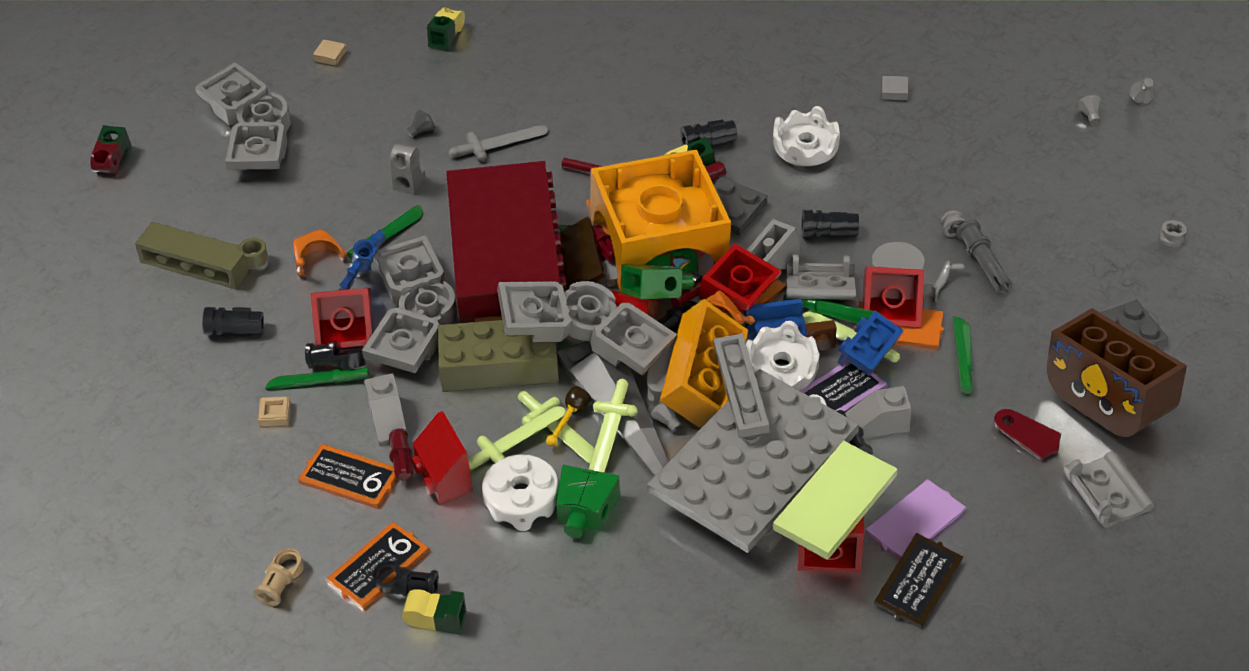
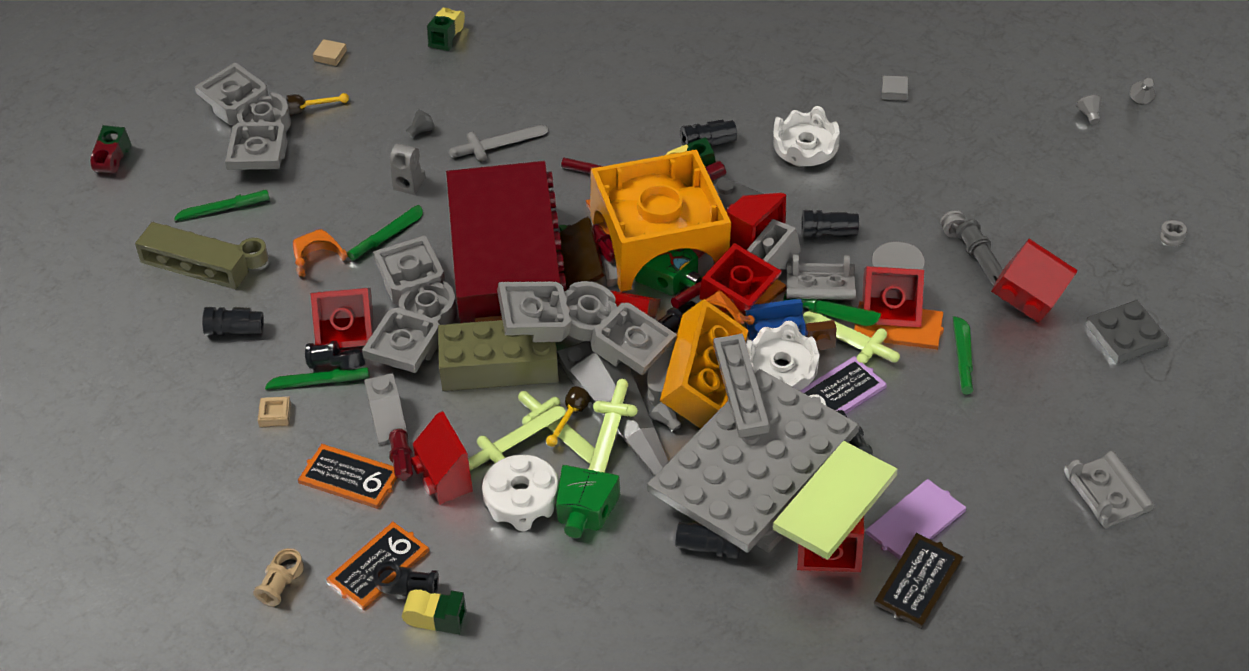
blue animal [339,230,386,290] -> none
green torso [621,264,694,299] -> none
blue bracket [838,311,904,376] -> none
light grey slope [845,386,912,438] -> none
light grey piece [923,261,964,303] -> none
dark red piece [994,409,1062,461] -> none
reddish brown brick [1047,308,1187,437] -> none
none -> green piece [174,189,270,221]
none -> hinge [286,93,349,116]
none -> black axle [675,522,741,559]
none -> red slope [726,193,787,250]
none -> red slope [991,239,1078,323]

